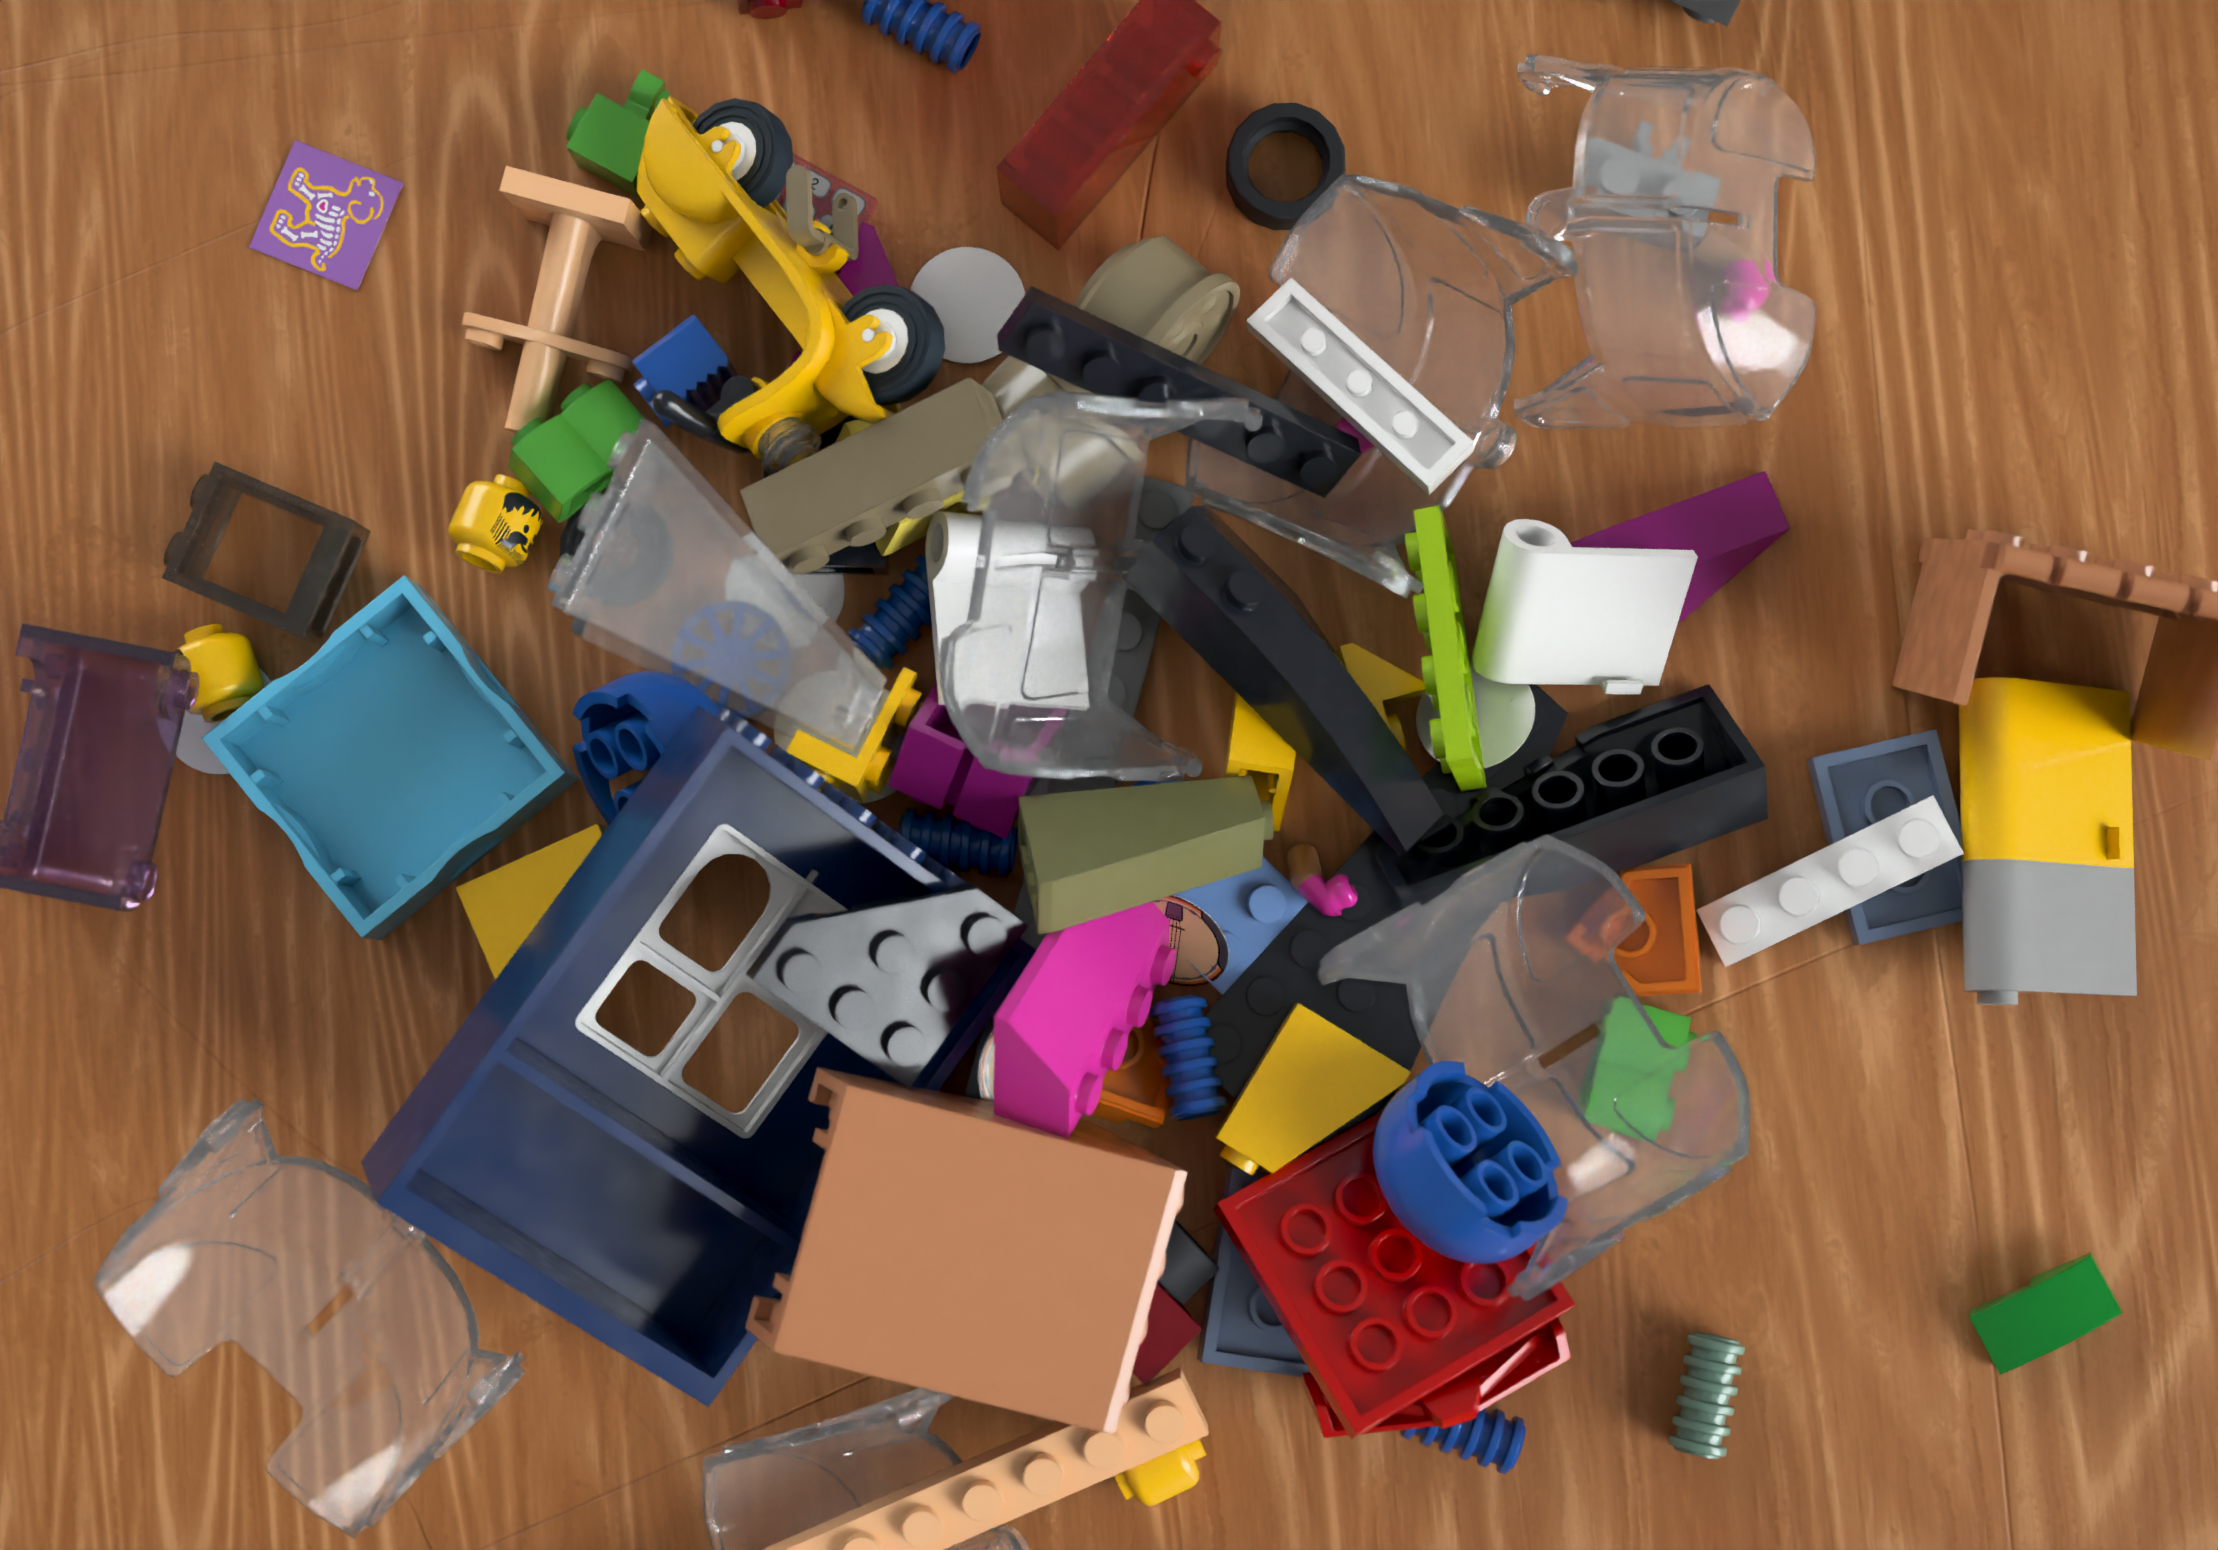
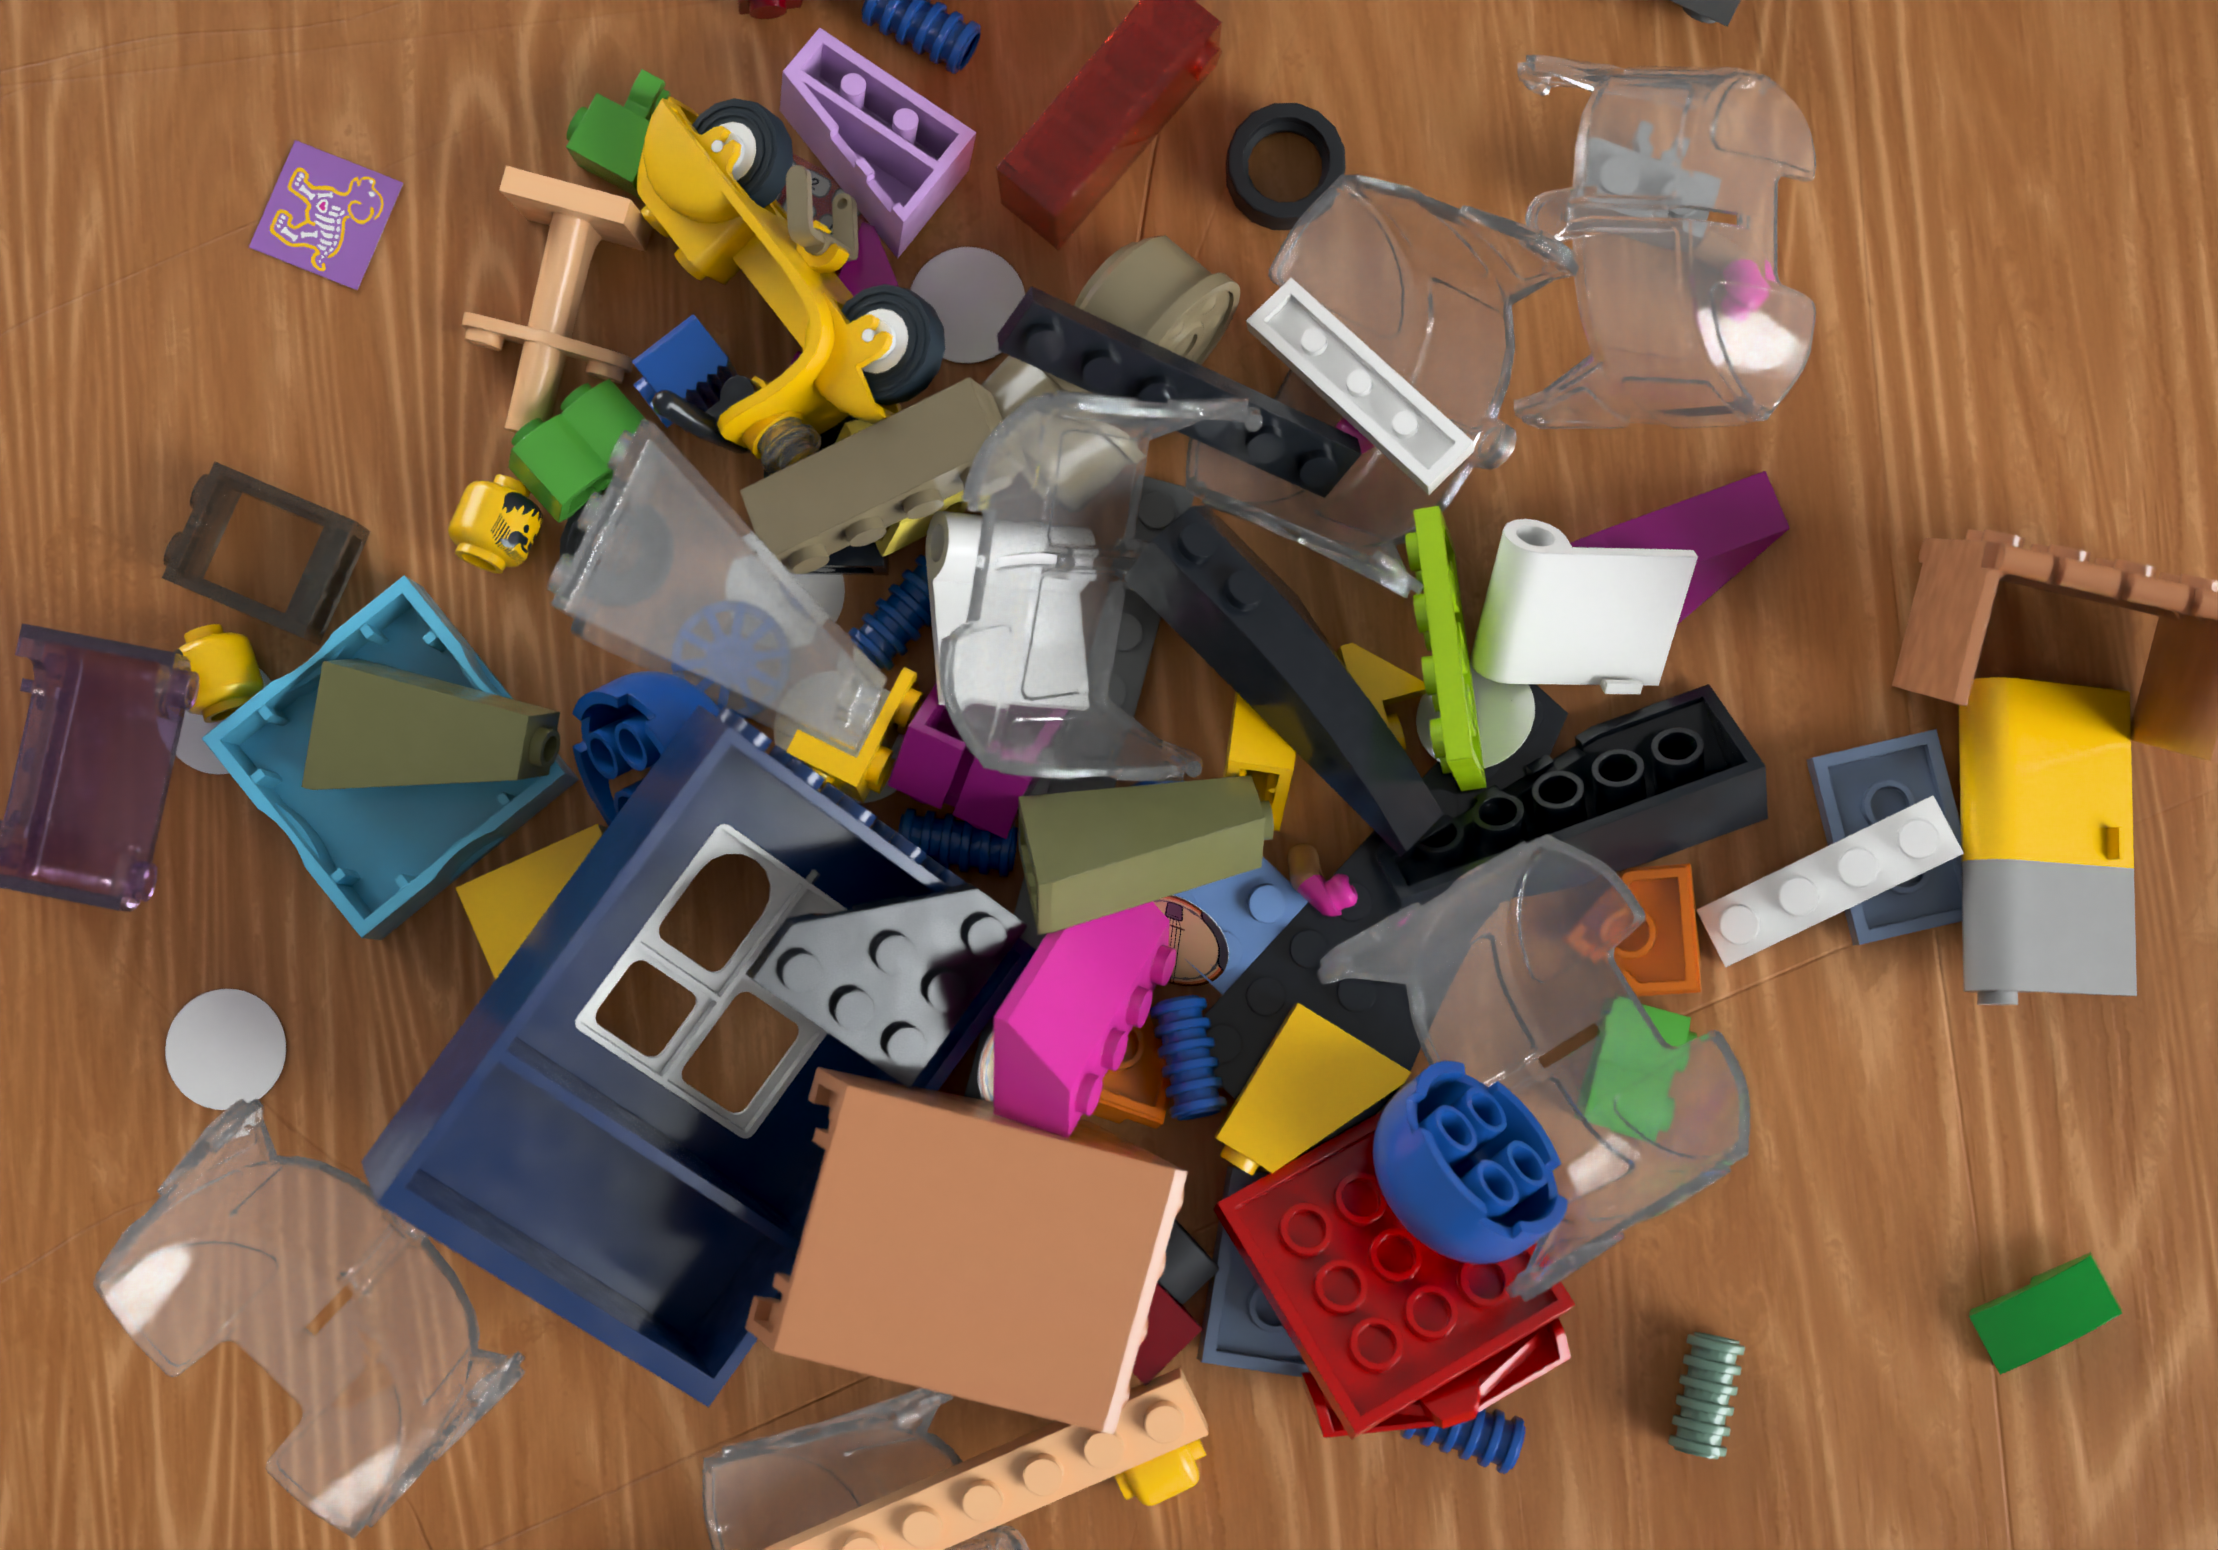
none -> white sticker [165,989,286,1110]
none -> olive slope [301,658,560,790]
none -> lavender wedge [780,28,976,259]

